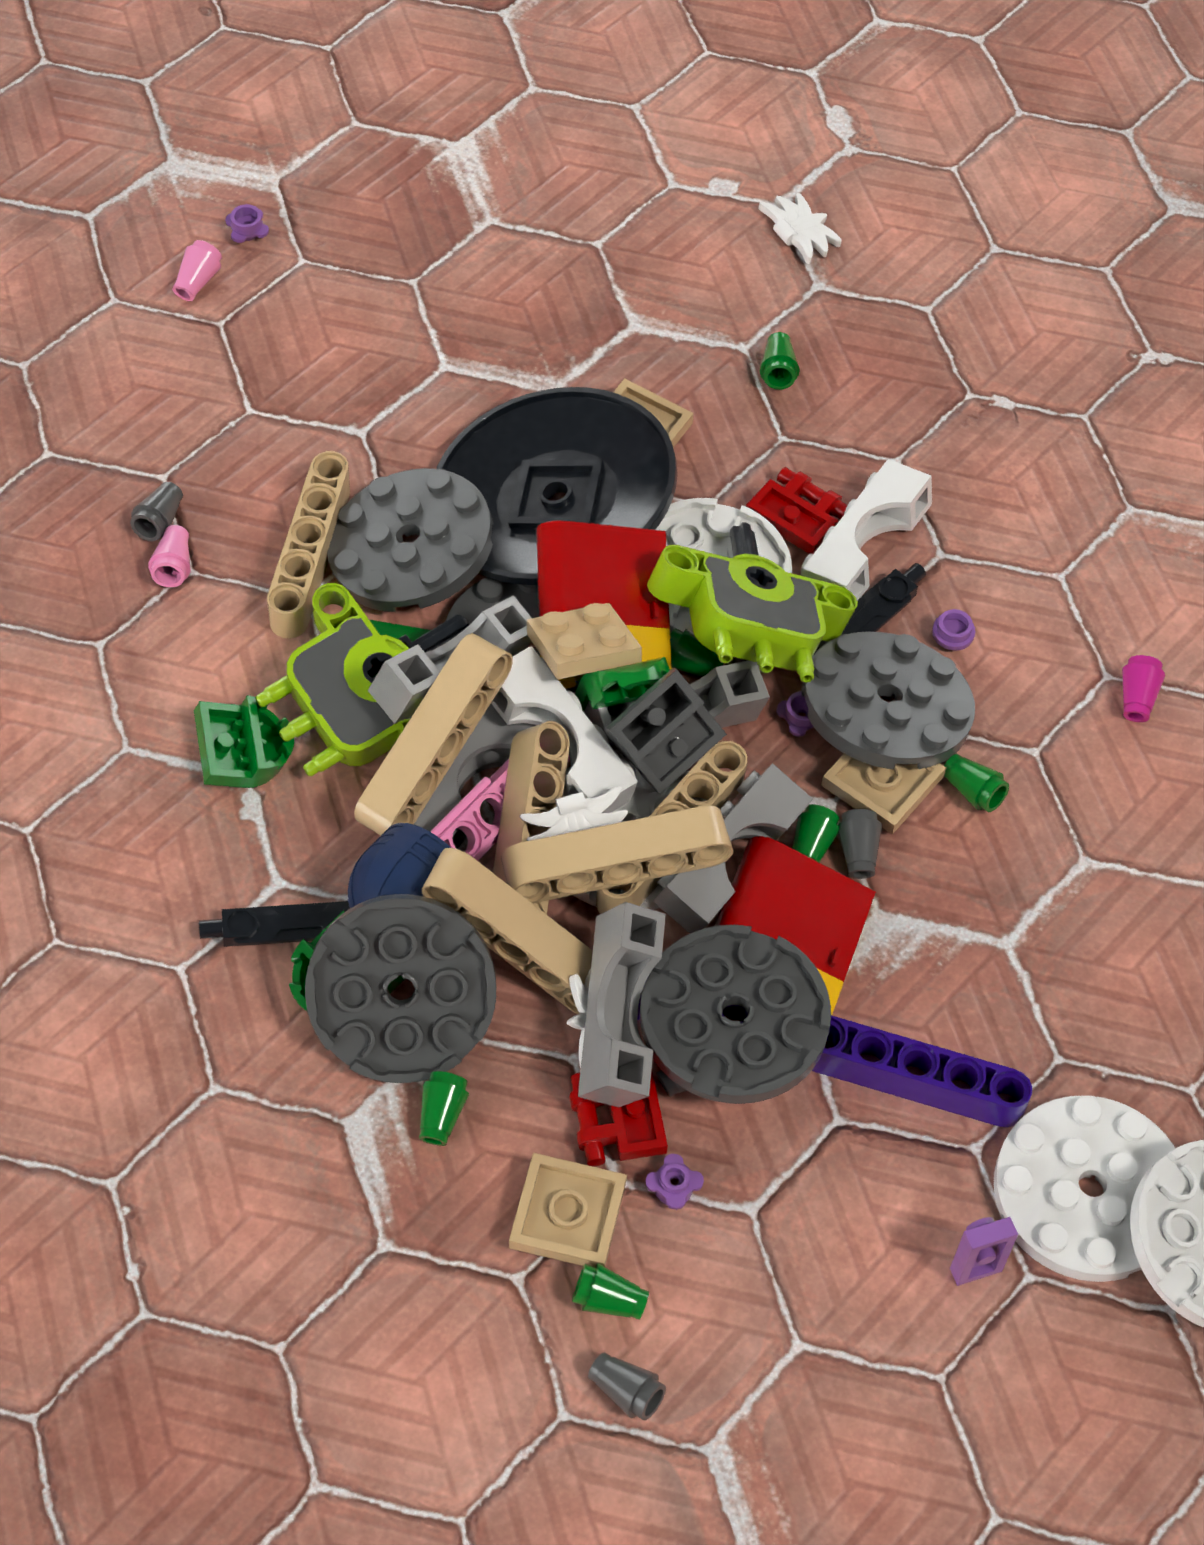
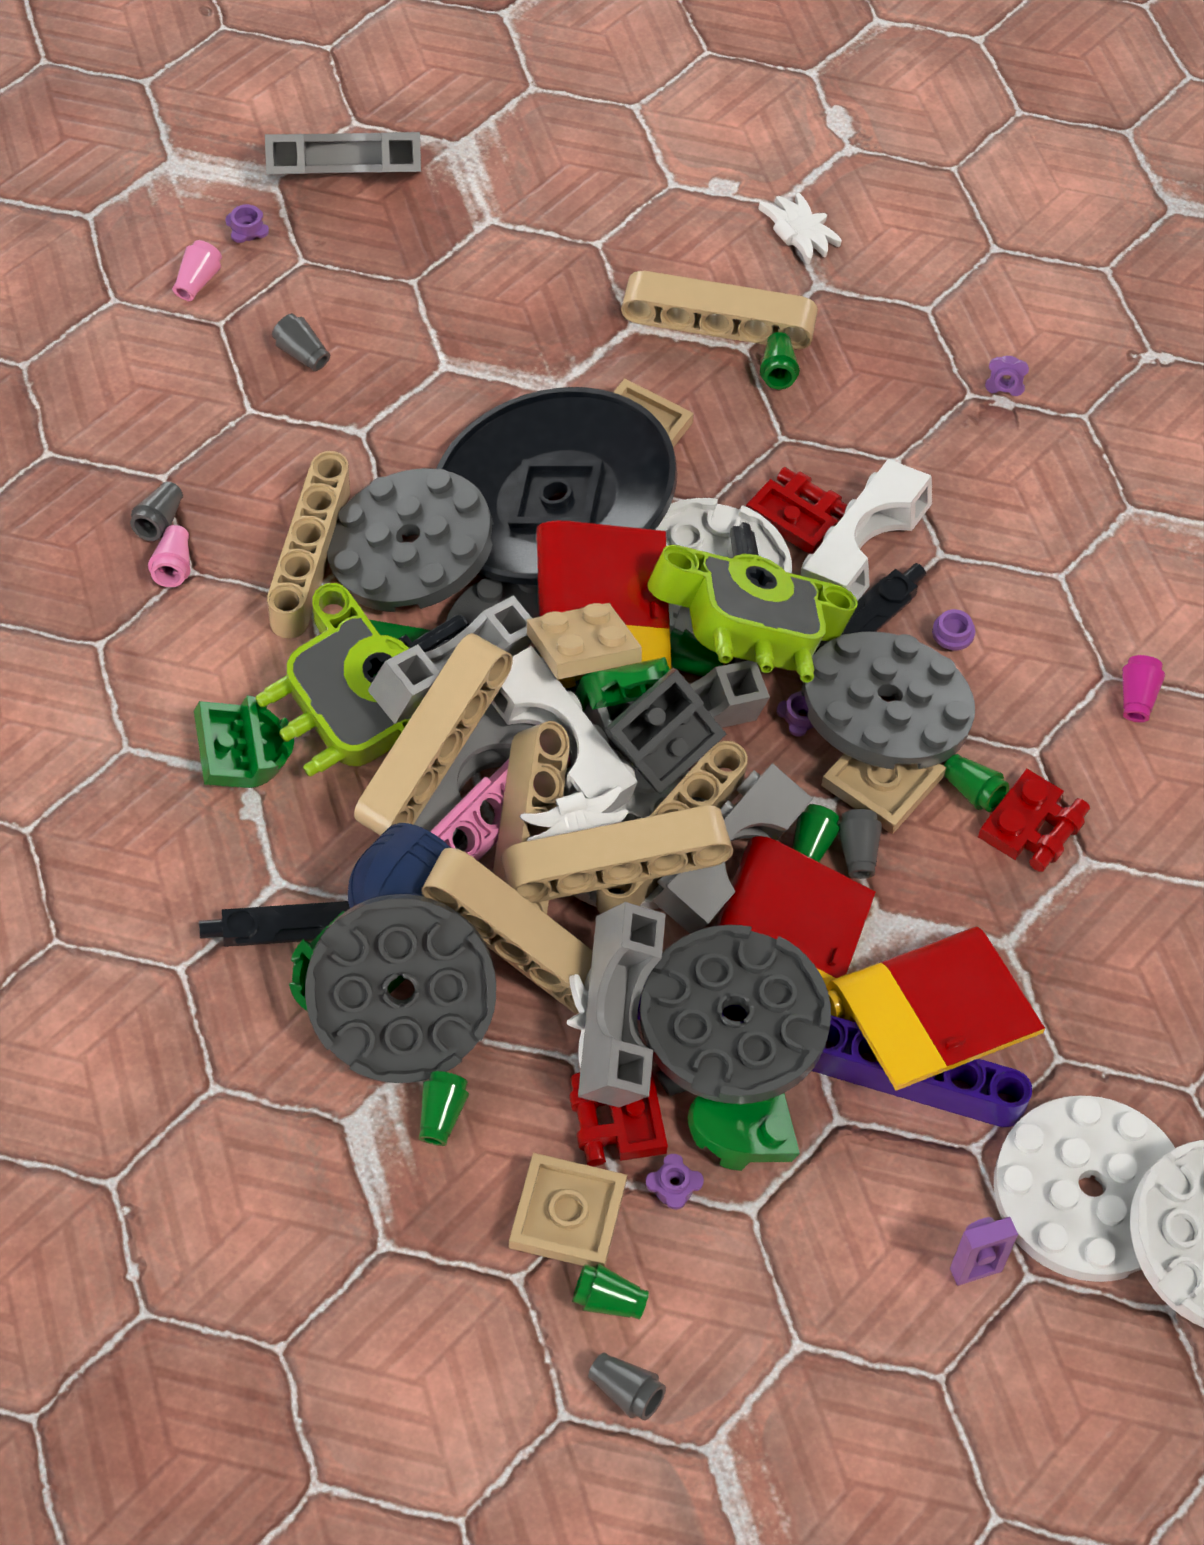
none -> light grey arch [265,132,421,174]
none -> dark grey cone [272,313,331,371]
none -> tan beam [621,271,818,350]
none -> green slope [688,1093,800,1171]
none -> red door [827,927,1045,1091]
none -> red plate [978,768,1090,872]
none -> medium lavender plate [985,356,1029,396]

